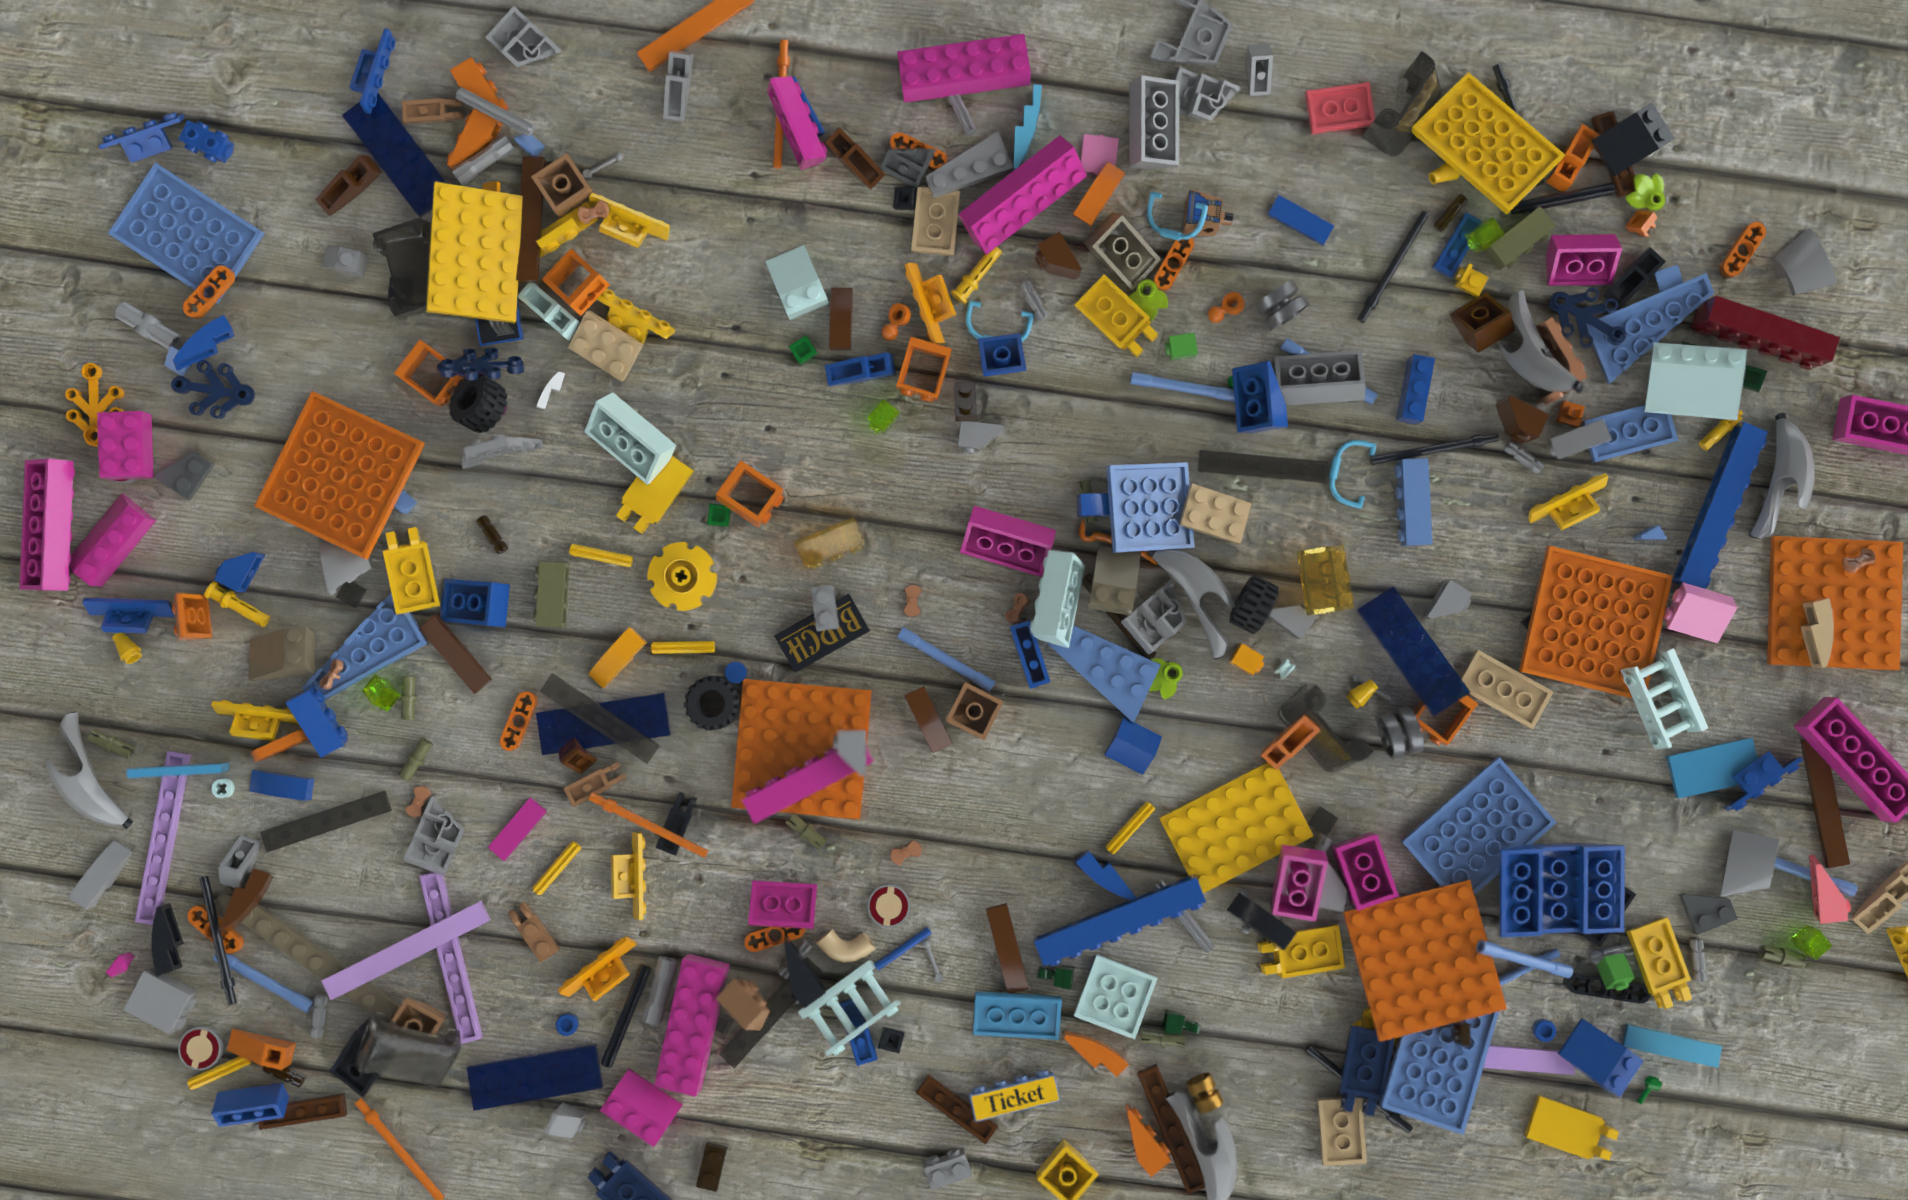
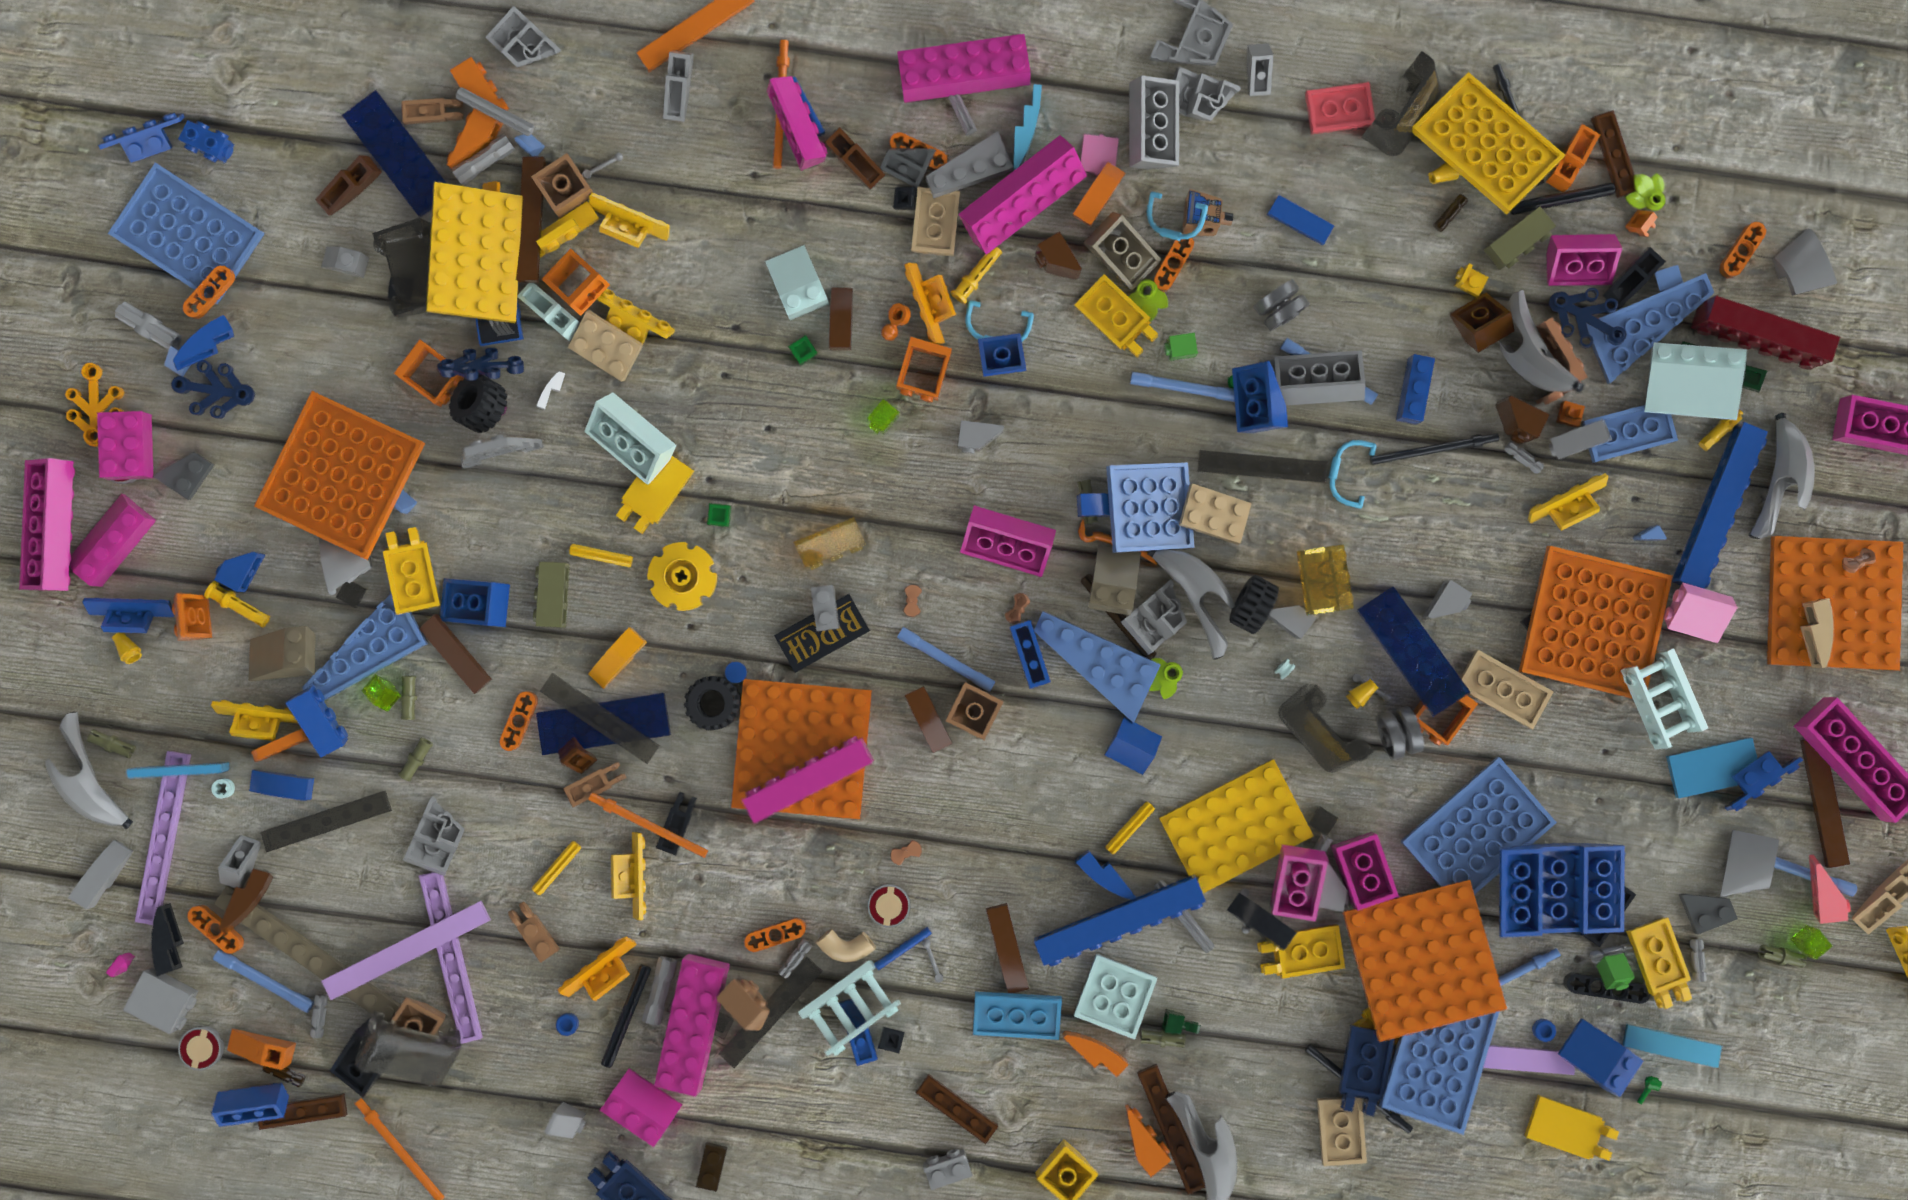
yellow axle [187,1056,251,1090] -> none
black bar [199,876,237,1006] -> none
nougat piece [319,659,343,690] -> none
blue bracket [349,28,396,114] -> none
nougat piece [405,786,431,817] -> none
clear blue plate [467,1044,604,1111] -> none
dark brown axle [476,515,508,554] -> none
dark pink tile [488,797,547,861] -> none
nougat piece [578,200,609,224] -> none
yellow axle [651,641,715,654] -> none
orange window [716,460,784,528] -> none
dark pink plate [748,881,817,929] -> none
black slope [784,936,826,1009] -> none
olive pin [785,813,827,851] -> none
blue slope [825,352,896,386] -> none
light grey slope [834,730,866,776] -> none
dark brown plate [954,382,977,422] -> none
brick [968,1070,1061,1122] -> none
light grey axle [1020,280,1048,321] -> none
light aqua slope [1031,550,1085,648] -> none
dark green piece [1037,965,1075,990] -> none
pearl gold wheel [1185,1072,1224,1114] -> none
orange plate [1207,292,1245,323] -> none
light orange brick [1228,643,1264,675] -> none
orange slope [1261,714,1321,770] -> none
black bar [1357,211,1429,323] -> none
medium blue brick [1394,458,1433,547] -> none
blue tile [1432,212,1484,278] -> none
dark brown plate [1451,1021,1471,1046] -> none
clear neon green brick [1464,217,1505,253] -> none
medium blue piece [1476,940,1573,978] -> none
black slope [1591,102,1675,177] -> none

